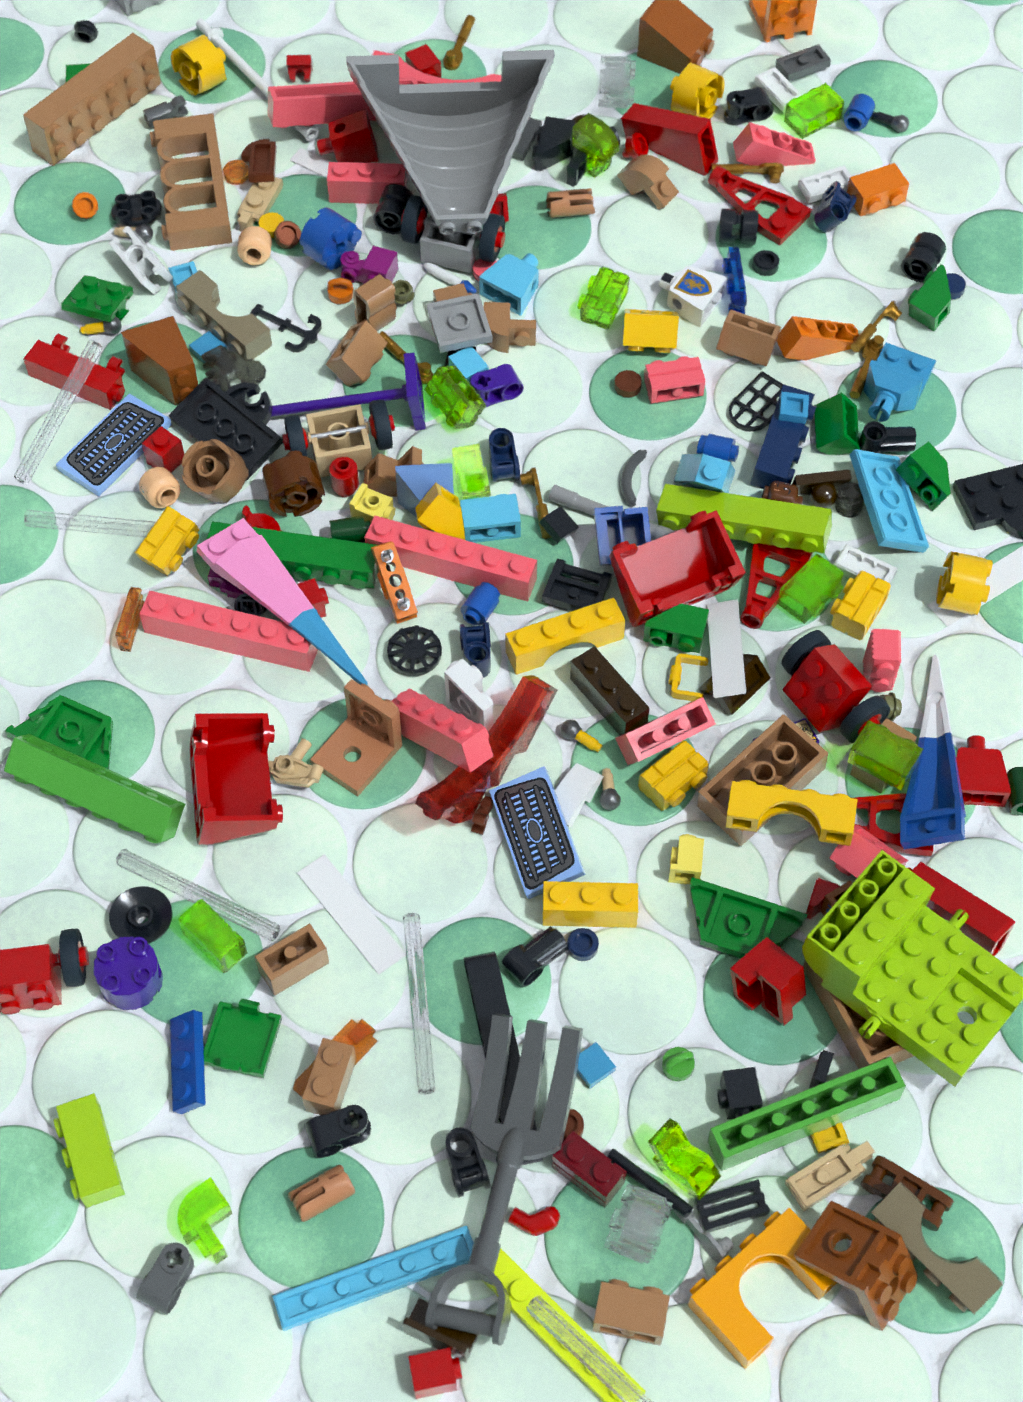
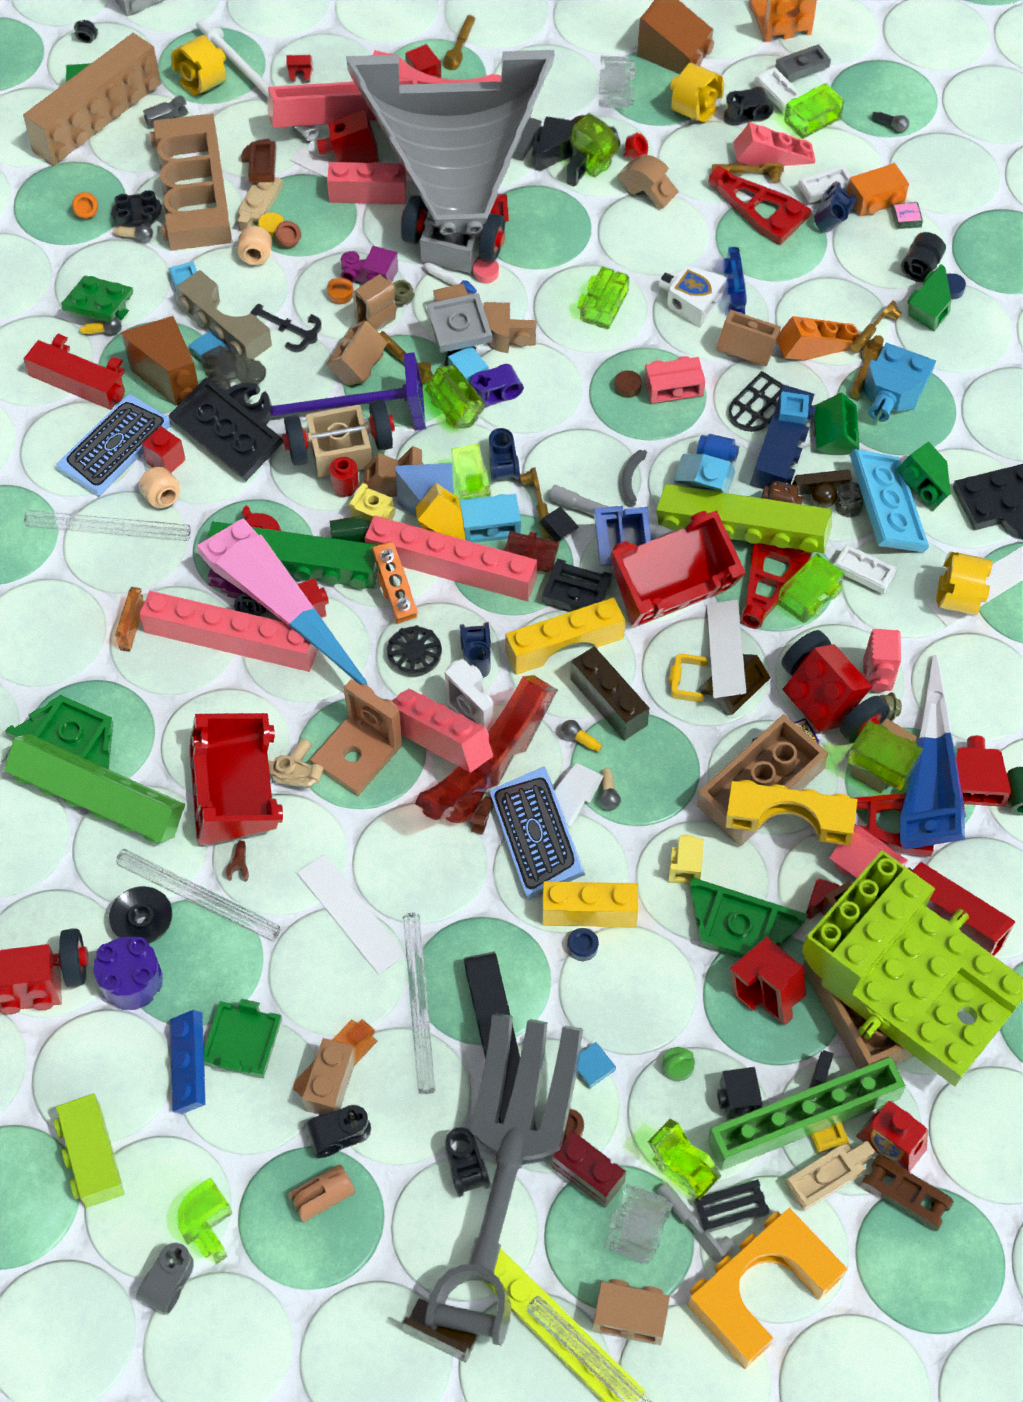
clear axle [14,340,103,485] -> none
white piece [109,225,174,295] -> none
yellow brick [135,506,199,576] -> none
clear neon green brick [178,899,247,973] -> none
medium nougat brick [182,439,249,503] -> none
clear orange tile [223,160,249,185] -> none
medium nougat brick [255,924,329,996] -> none
reddish brown brick [262,451,325,517] -> none
medium azure tile [272,1225,473,1331] -> none
blue brick [300,208,362,270] -> none
black wheel [373,184,413,234] -> none
red brick [408,1348,462,1399] -> none
blue brick [460,582,500,626] -> none
medium azure torso [479,253,539,316] -> none
black piece [502,926,568,987] -> none
red arm [508,1206,560,1236] -> none
nougat arm [546,188,595,218] -> none
black bar [607,1149,693,1218] -> none
coral brick [615,697,716,765] -> none
red slope [621,103,719,176] -> none
yellow slope [623,309,679,353] -> none
yellow brick [638,740,709,811] -> none
green slope [643,603,709,654] -> none
black wheel [719,209,758,244] -> none
black tile [753,250,780,276] -> none
dark orange bracket [794,1200,918,1331] -> none
yellow brick [830,570,891,641] -> none
blue brick [844,94,875,131] -> none
black piece [859,421,916,453] -> none
dark tan arch [871,1181,1003,1314] -> none
none -> copper piece [226,840,249,882]
none -> clear red hips [503,531,560,573]
none -> red torso [856,1100,928,1172]
none -> tile [891,202,923,229]

